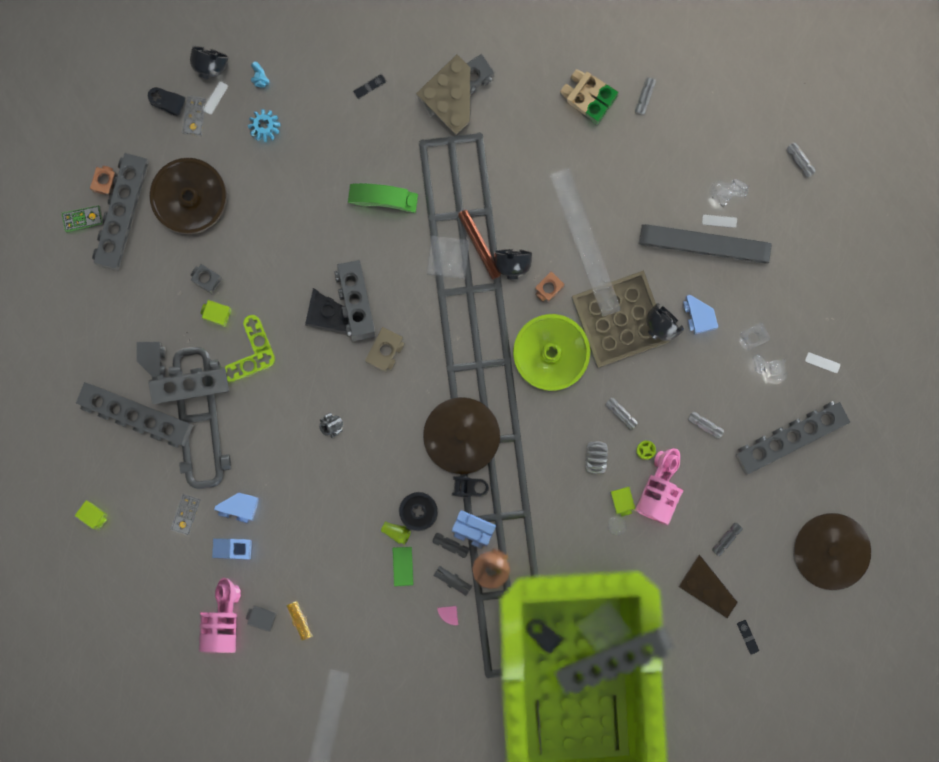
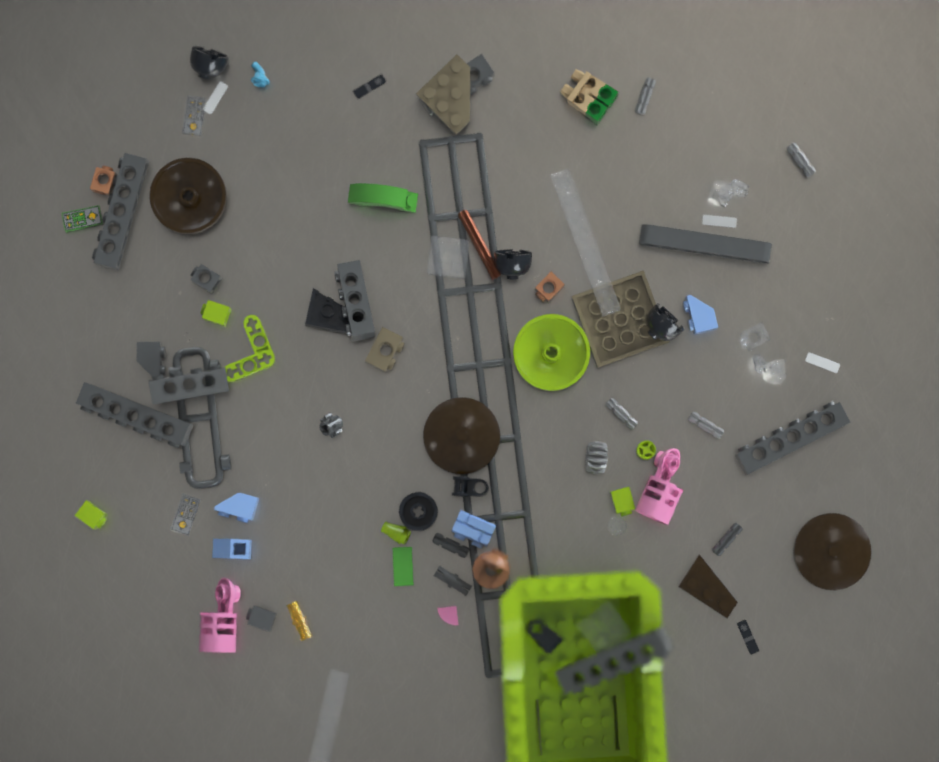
black piece [148,87,186,116] -> none
medium azure gear [248,109,281,142] -> none

